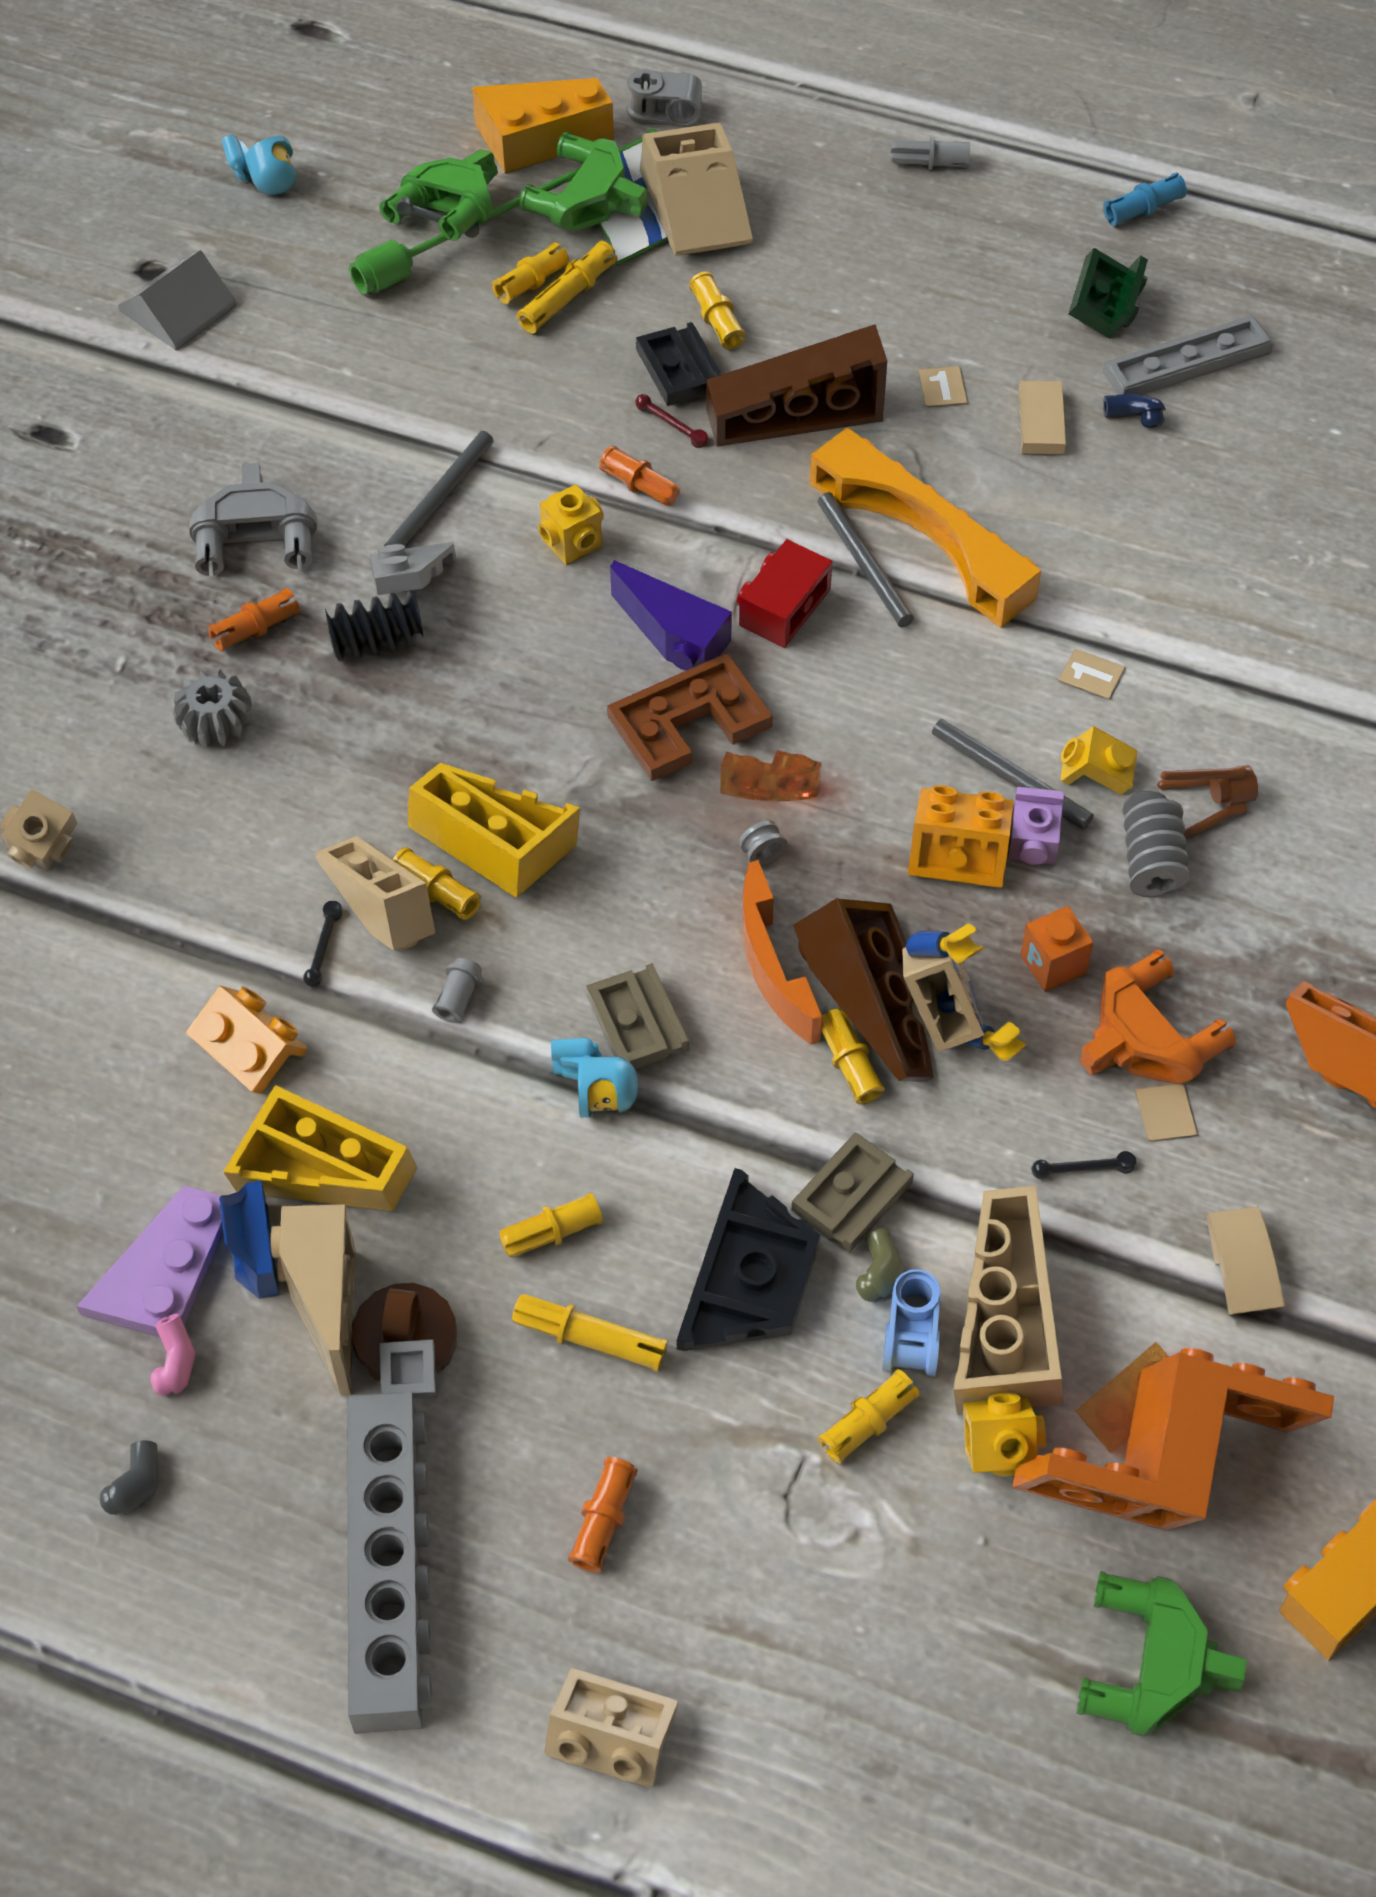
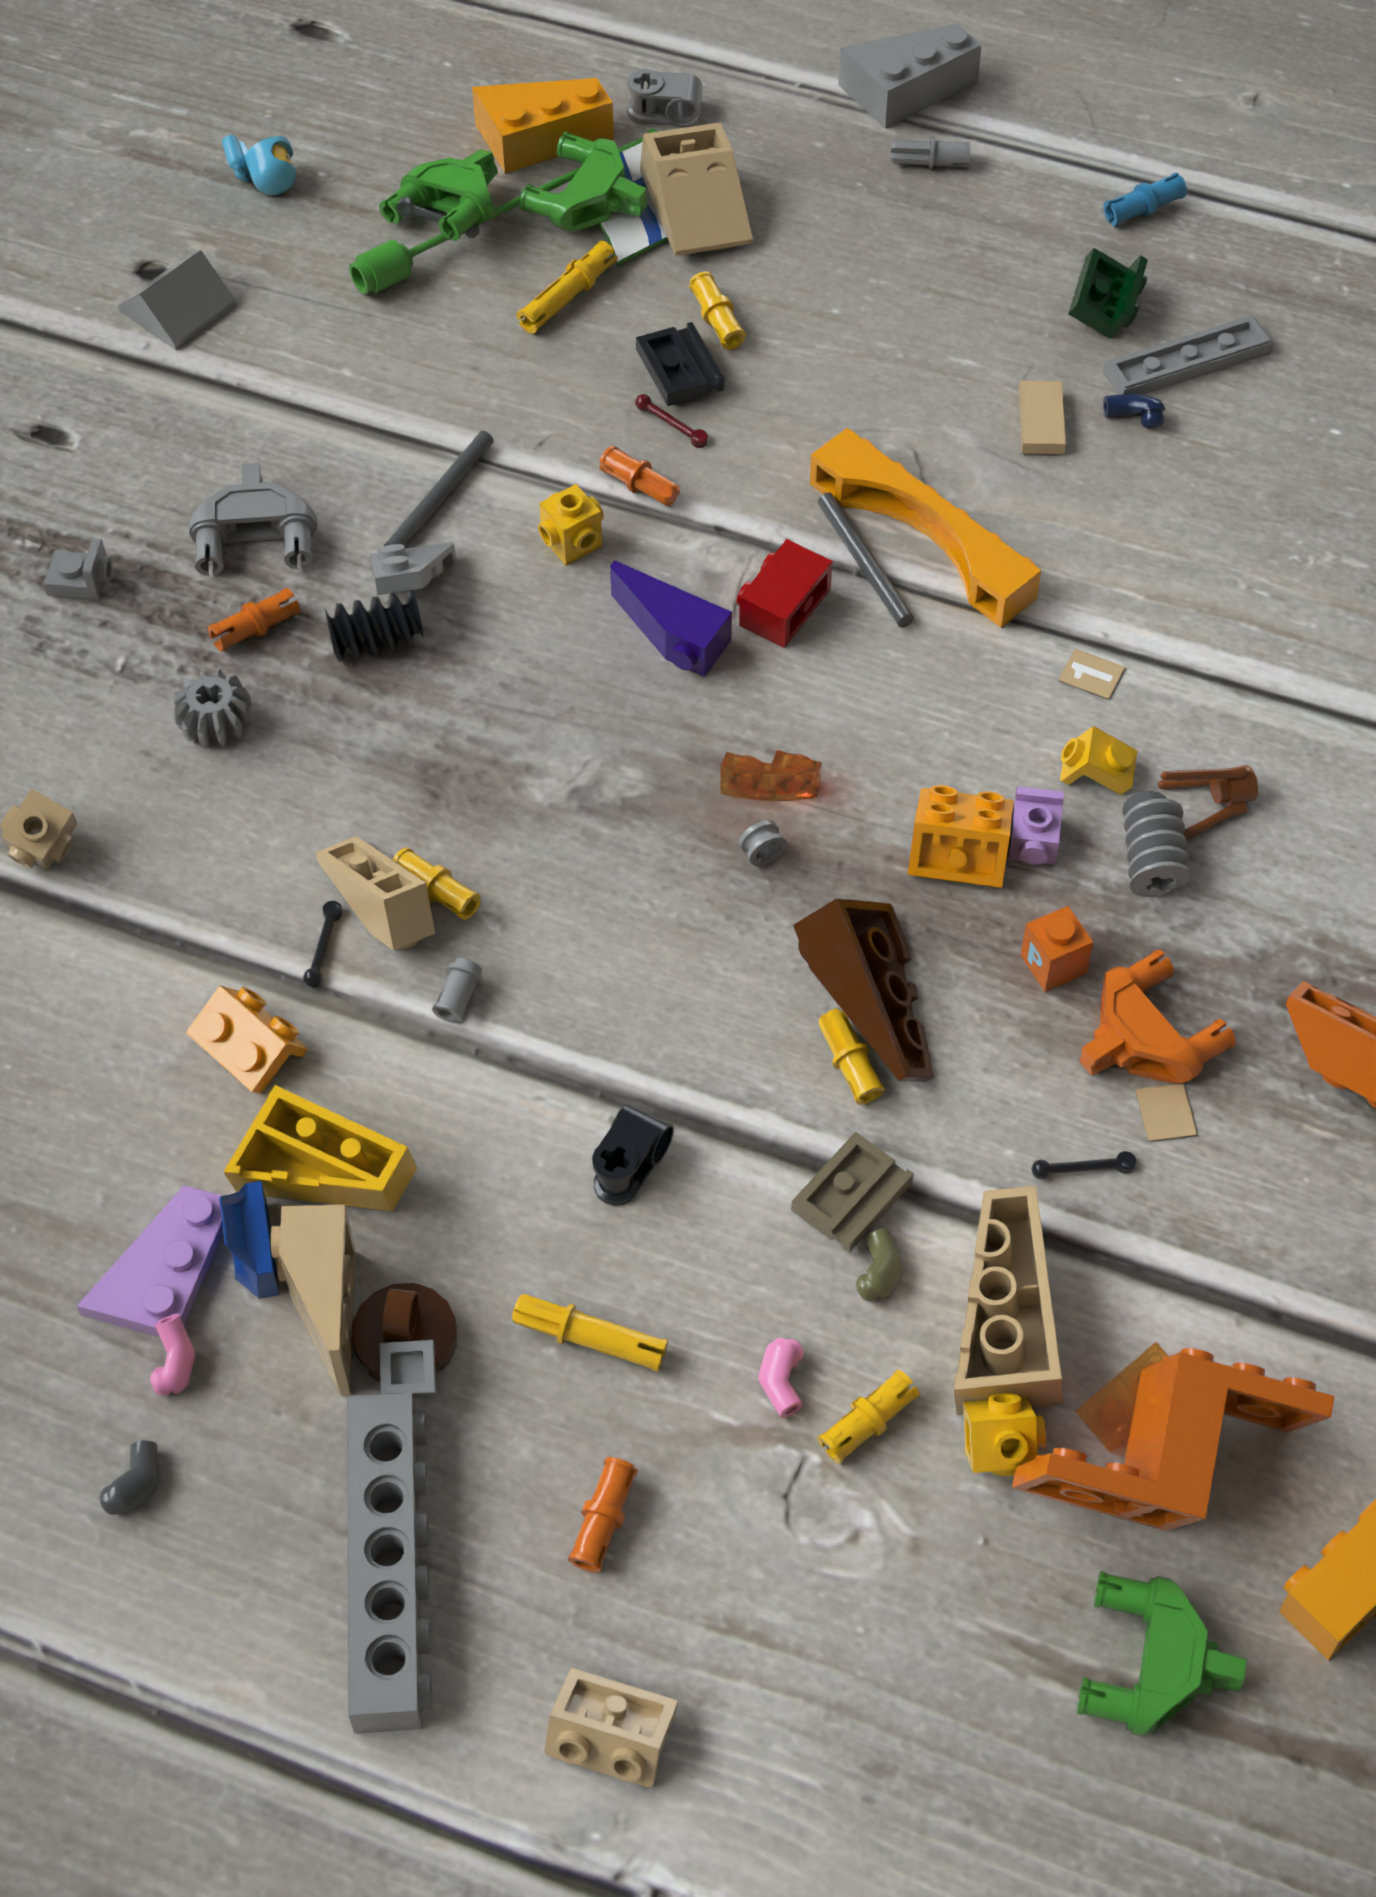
yellow wedge [408,763,580,898] -> none
yellow pin [492,242,569,304] -> none
yellow axle [499,1193,603,1257] -> none
medium azure piece [551,1038,638,1118] -> none
dark tan plate [586,963,689,1069] -> none
dark orange plate [607,653,773,781] -> none
black wing [676,1168,820,1351] -> none
reddish brown wedge [706,324,888,447] -> none
orange slope [742,860,822,1044] -> none
light blue piece [882,1269,941,1377] -> none
torso [902,924,1026,1061] -> none
tan sticker [918,366,967,407] -> none
dark grey bar [932,719,1094,830] -> none
tan slope [1206,1206,1285,1315] -> none
none -> light grey bracket [44,539,113,600]
none -> black piece [592,1104,674,1206]
none -> bright pink arm [758,1338,803,1418]
none -> light grey wedge [838,24,982,128]

